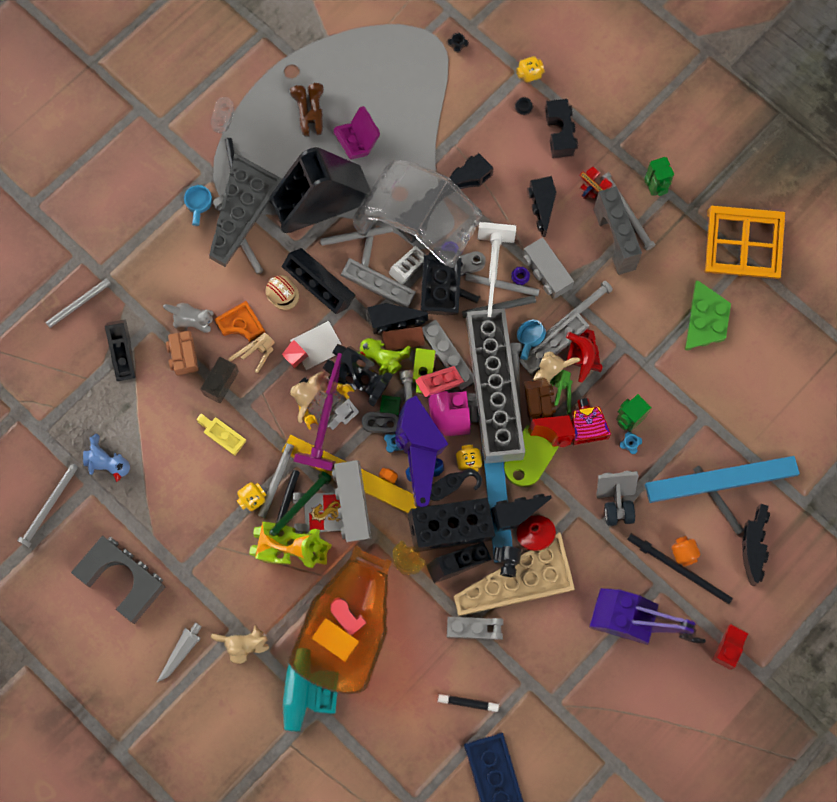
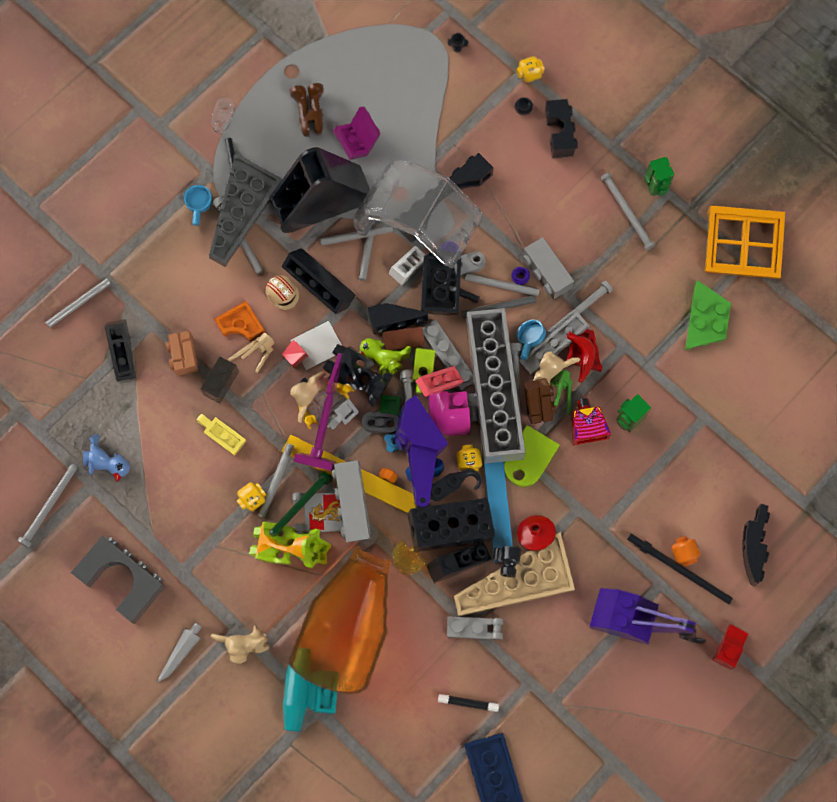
light grey animal [163,303,214,333] -> none
black bar [276,470,300,523] -> none
light orange brick [312,618,359,661] -> none
coral leg [331,597,366,635] -> none
light grey tile [341,258,416,308] -> none
white piece [478,222,516,317] -> none
black slope [491,494,552,532] -> none
black slope [527,176,556,237] -> none
red arch [528,415,576,447] -> none
red hips [580,167,613,200] -> none
dark grey arch [594,186,642,275] -> none
light grey plate [596,471,639,526] -> none
dark azure plate [620,432,642,454] -> none
dark azure tile [645,456,800,503] -> none
dark grey bar [693,466,744,535] -> none

